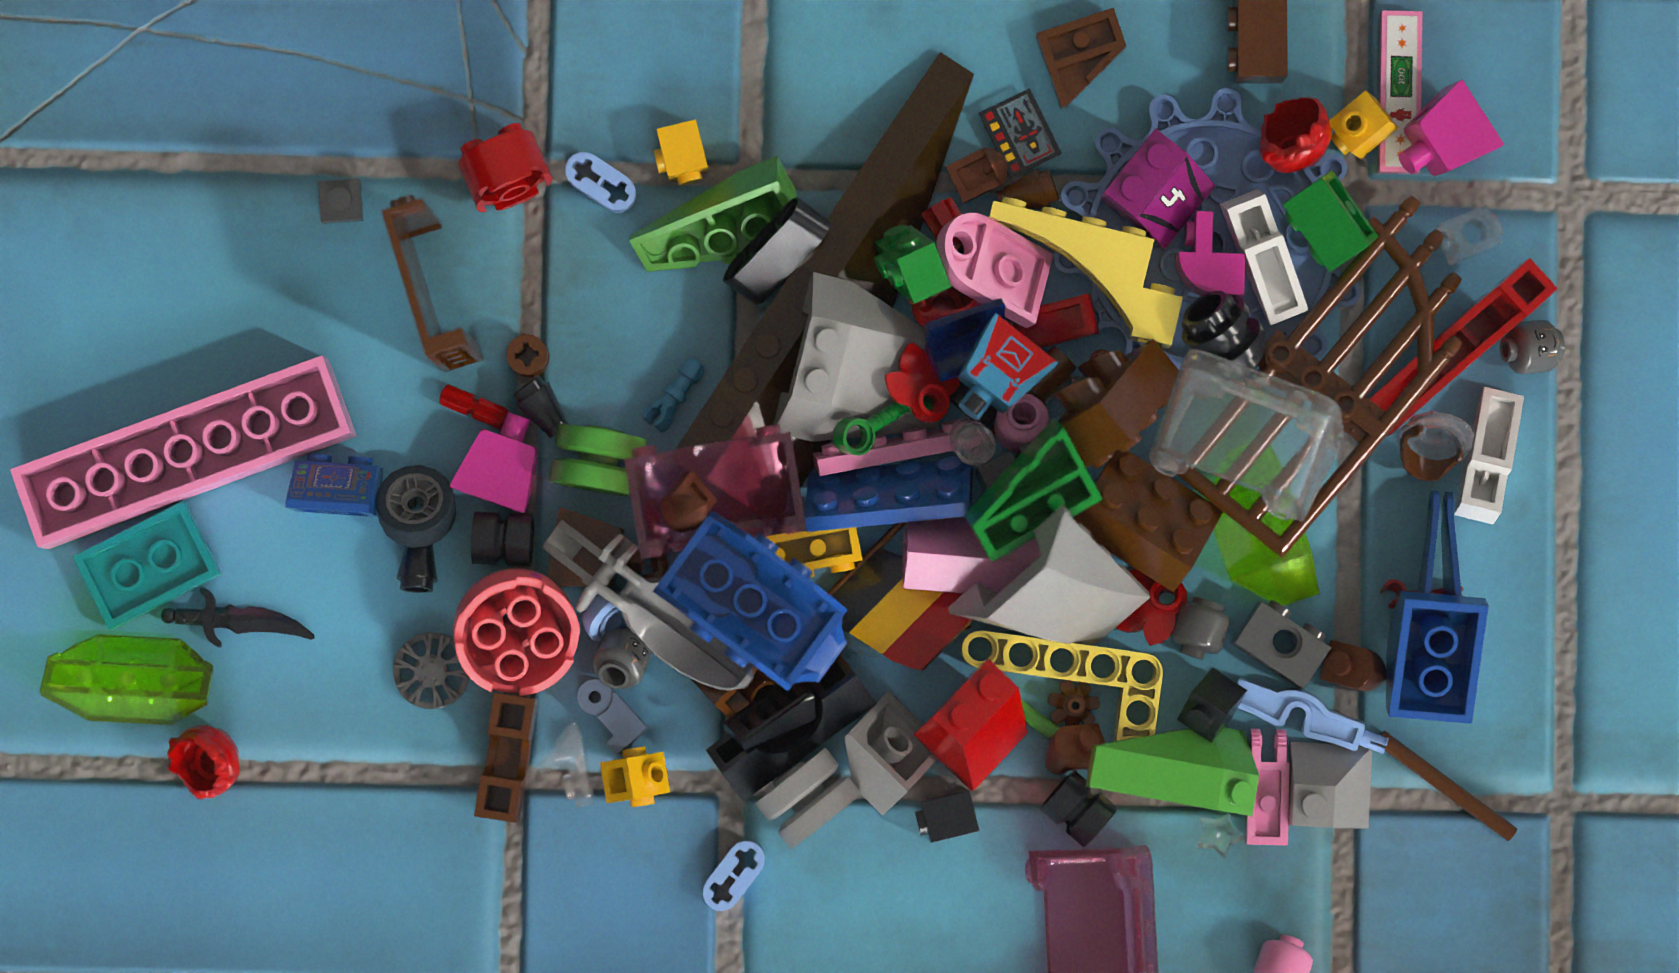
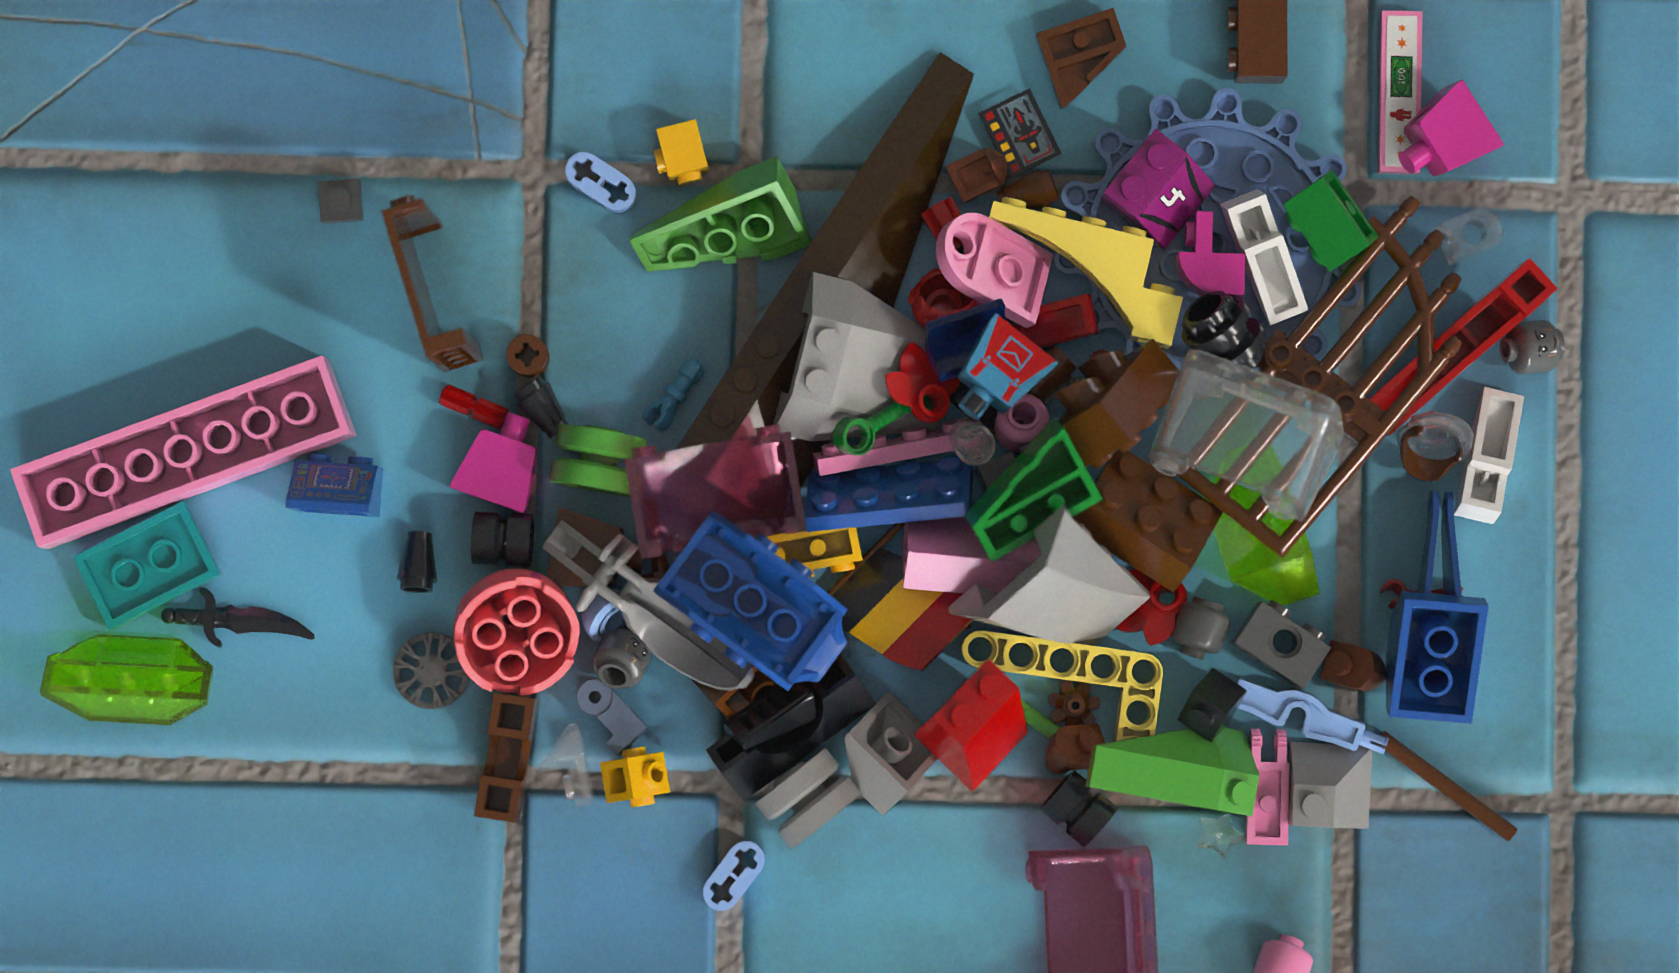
red hair [167,725,239,800] -> none
wheel [376,465,456,548] -> none
red brick [458,123,553,212] -> none
copper plate [660,470,717,533] -> none
black beam [723,197,830,305] -> none
green brick [874,225,951,304] -> none
black brick [915,790,980,843] -> none
red hair [1259,97,1332,173] -> none
yellow brick [1330,90,1399,159] -> none

